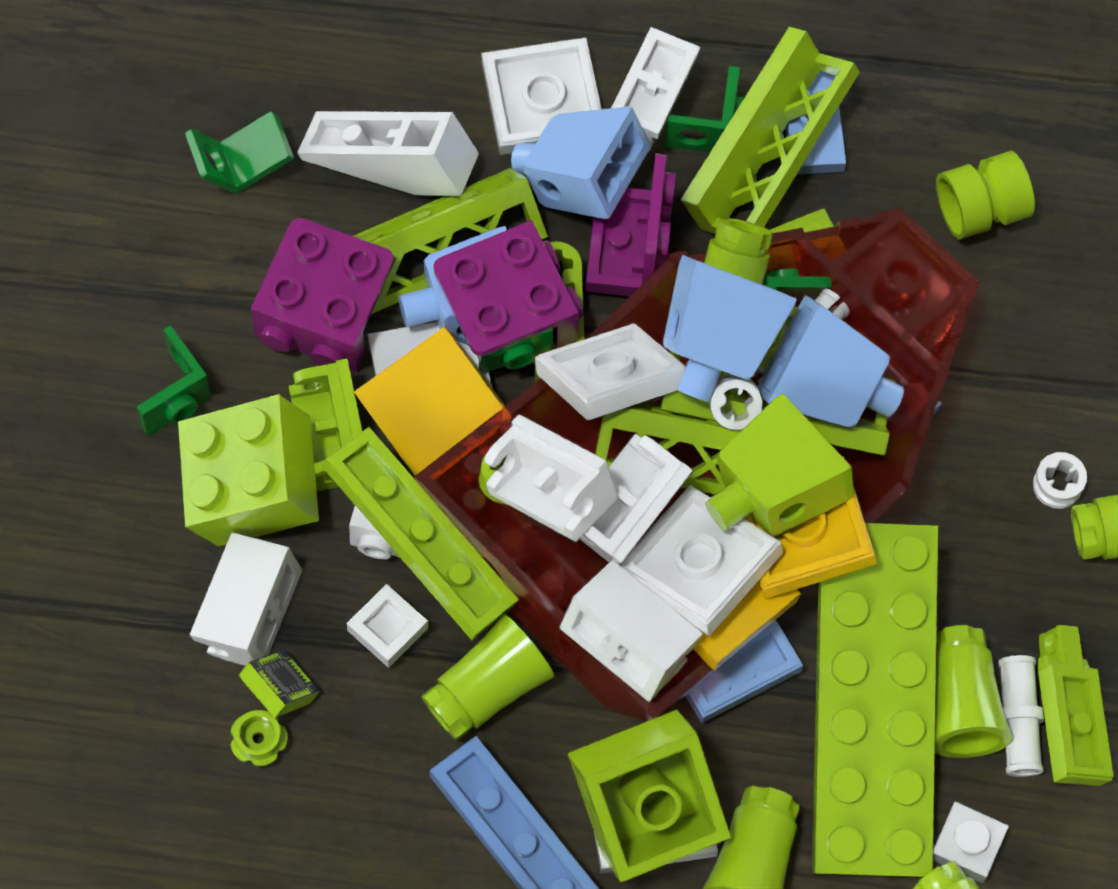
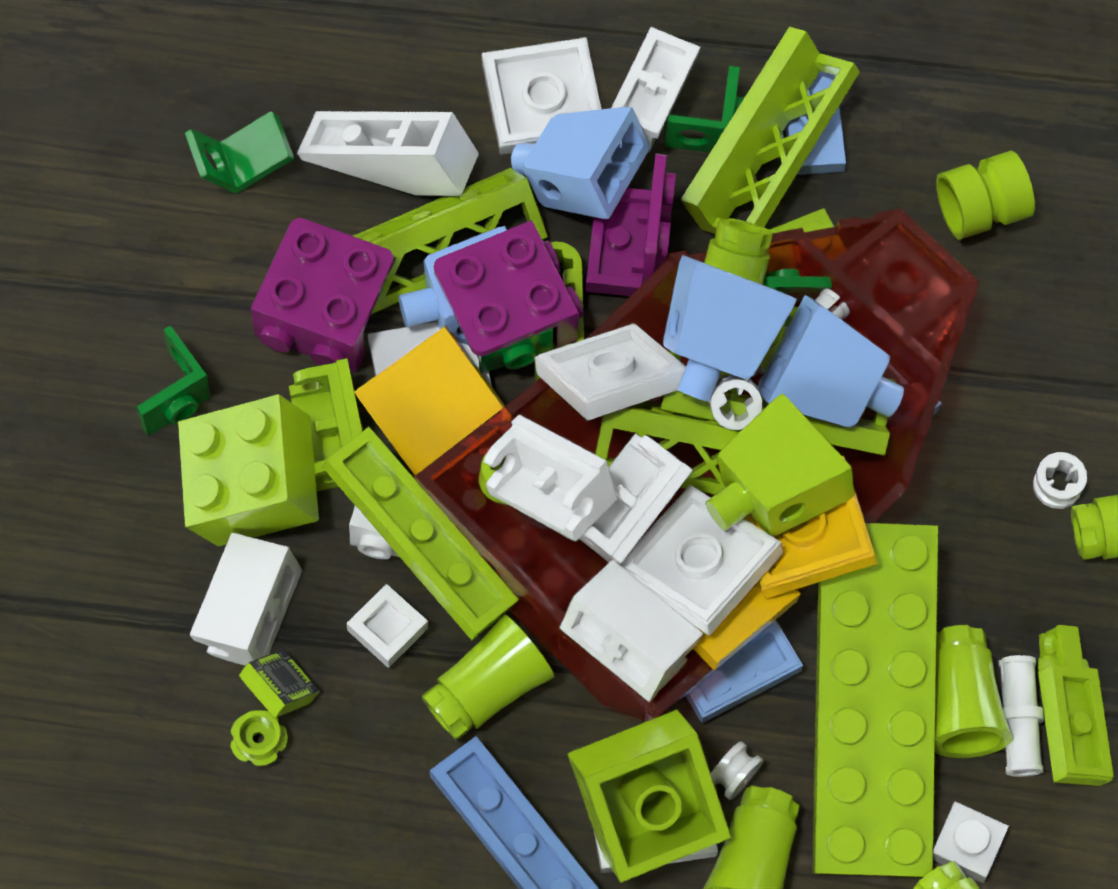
none -> white bush [710,741,764,800]

